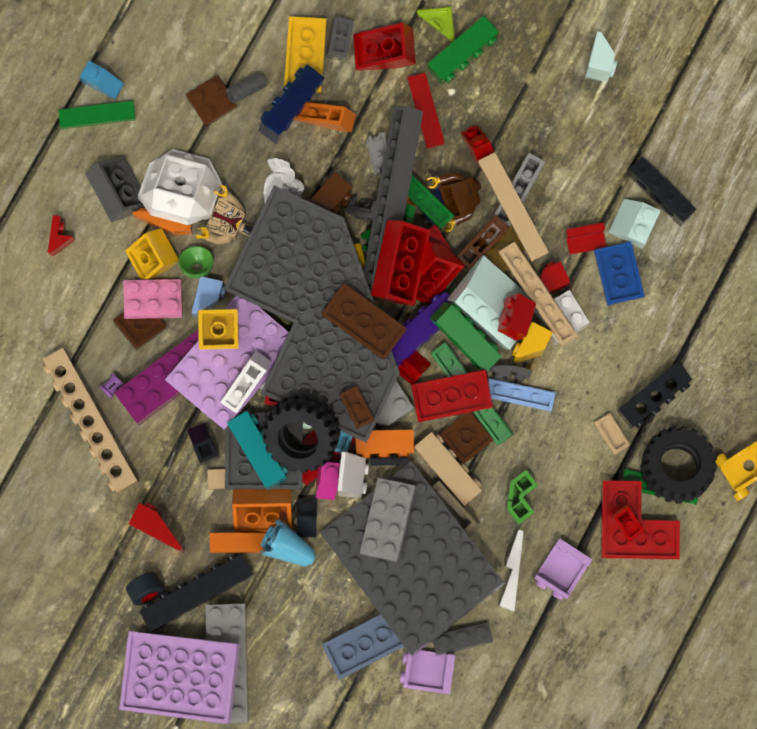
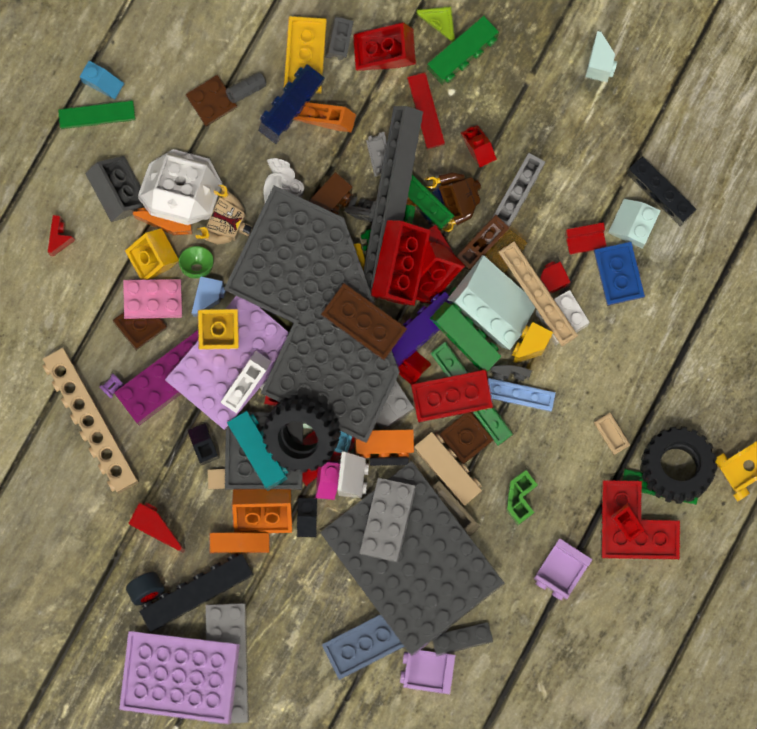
medium azure cone [260,519,316,567] -> none
reddish brown plate [339,386,374,429] -> none
tan tile [478,152,549,262] -> none
red brick [497,293,536,341] -> none
white slope [499,530,523,612] -> none
black brick [617,362,692,429] -> none

